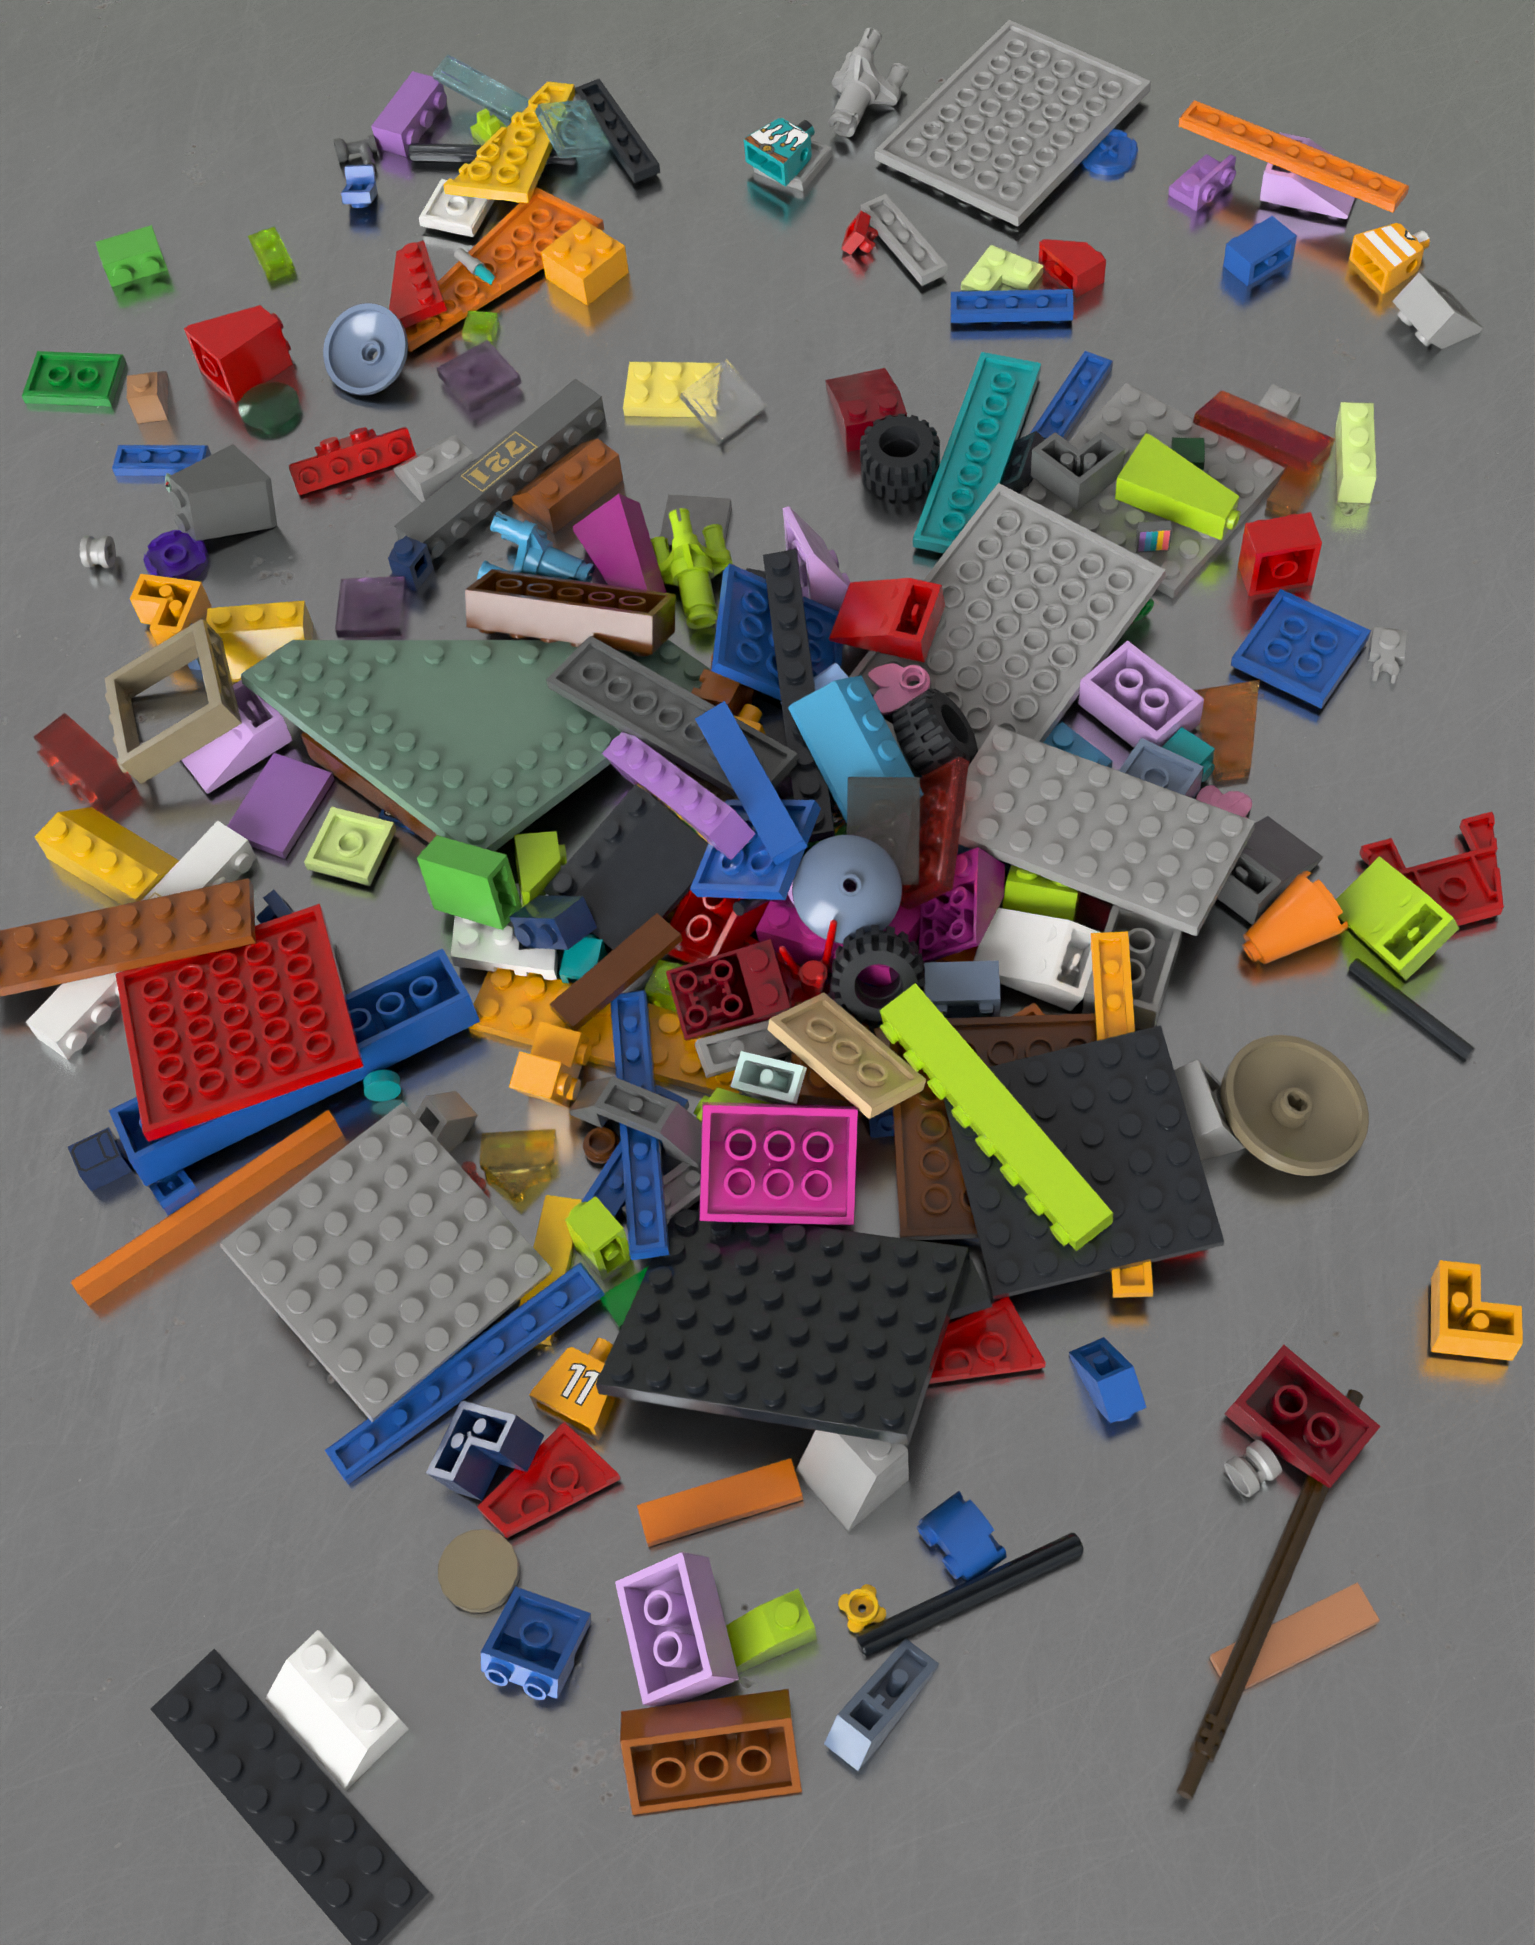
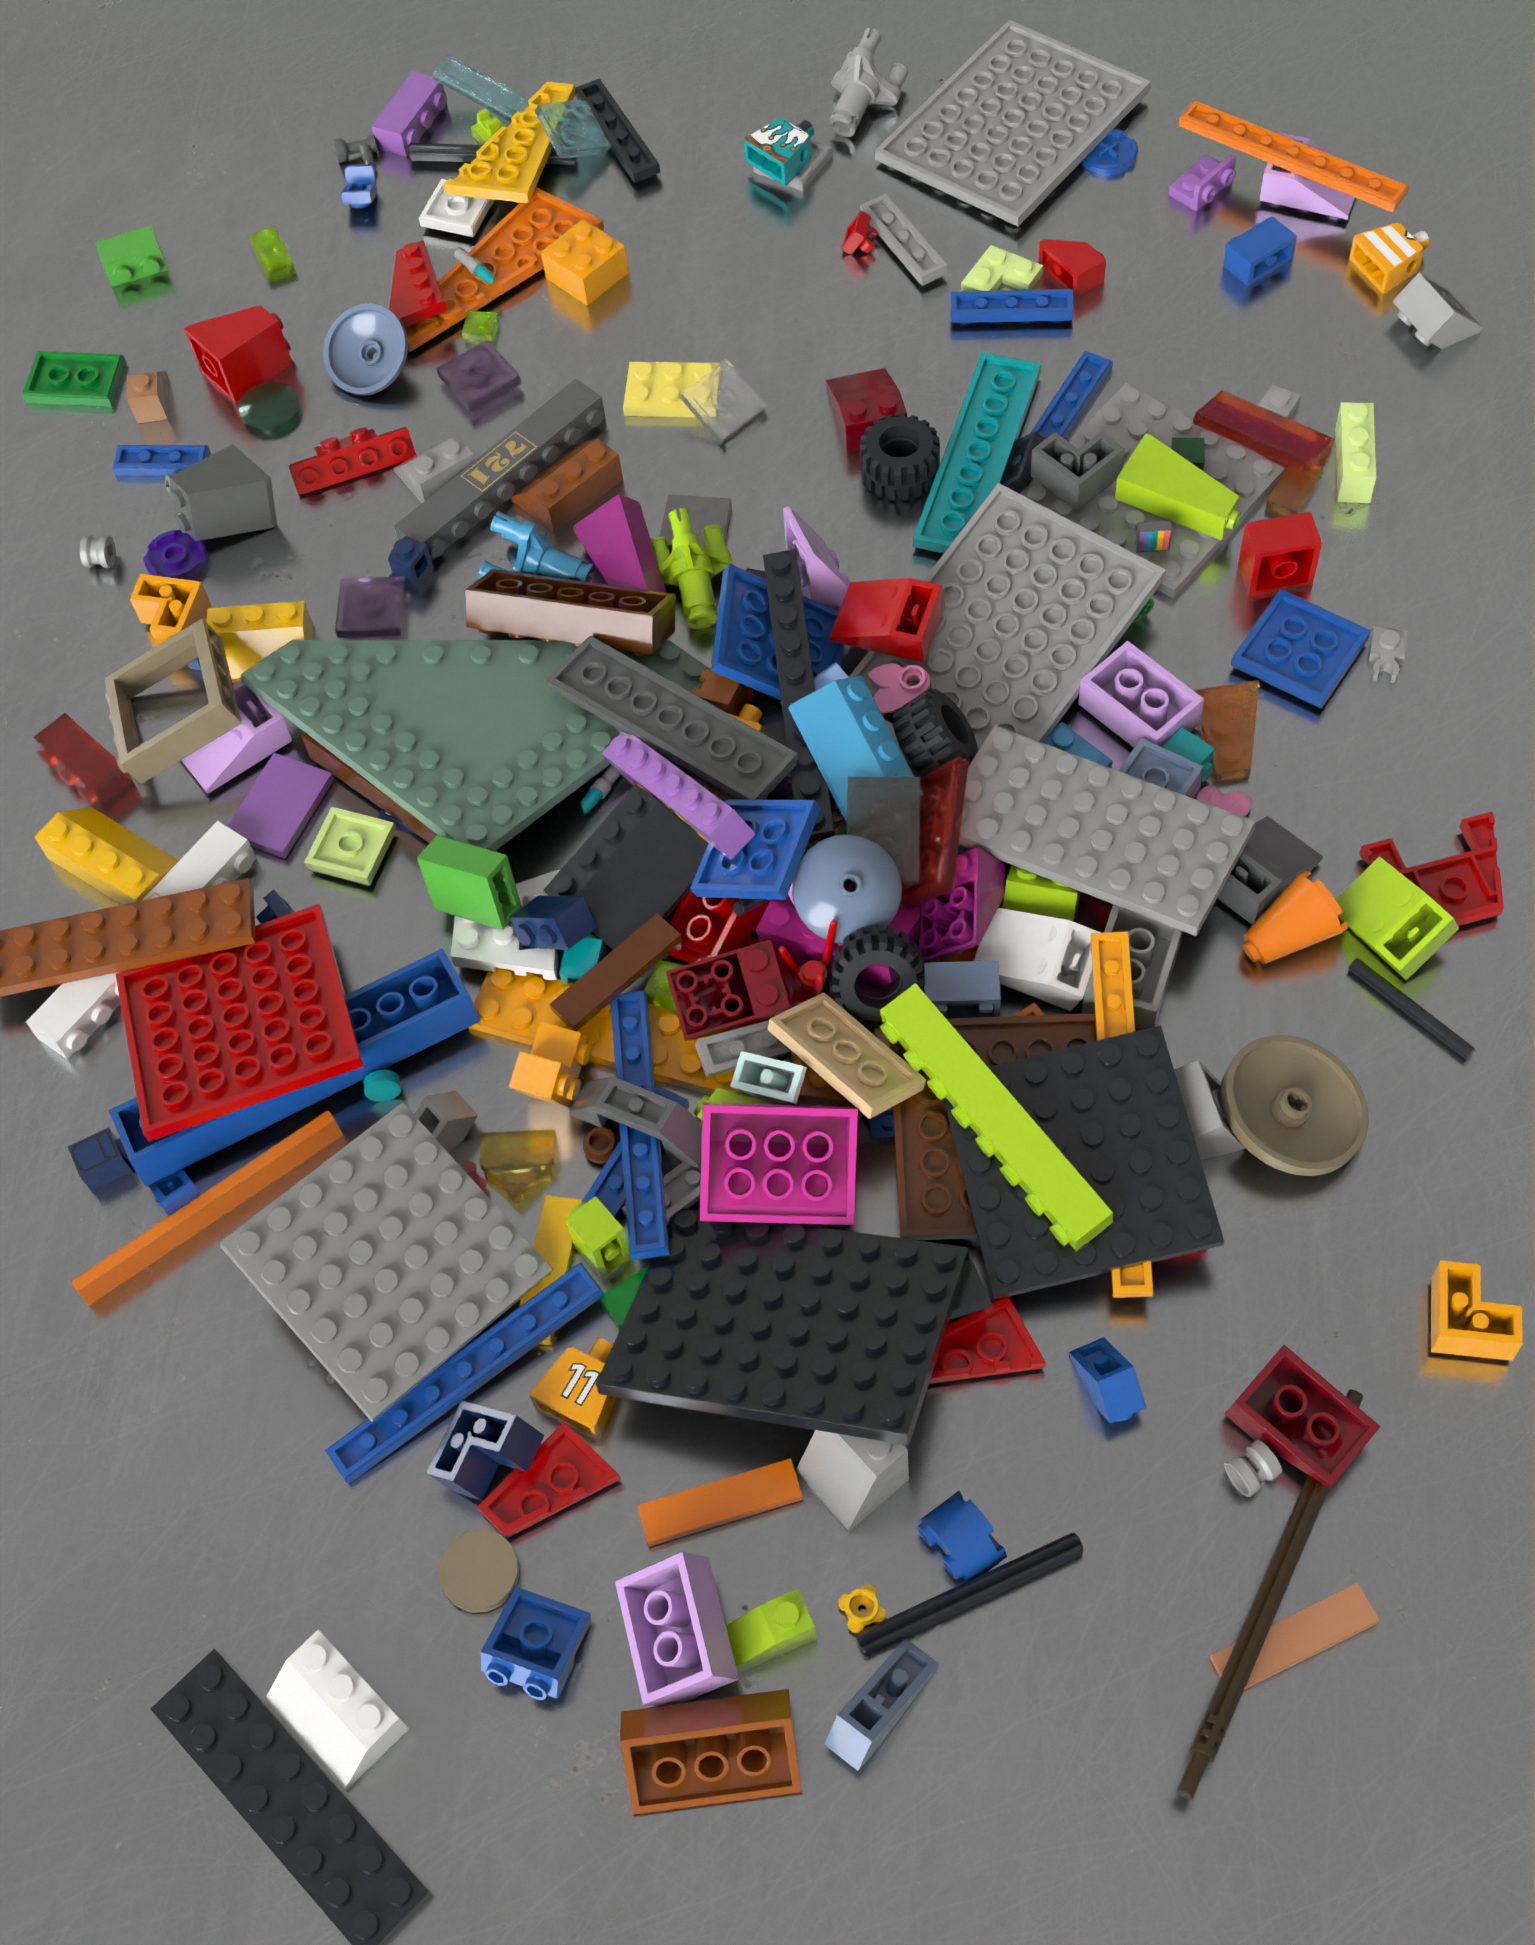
lime slope [514,831,567,907] -> none
blue tile [695,701,808,866] -> none
none -> piece [581,765,621,815]

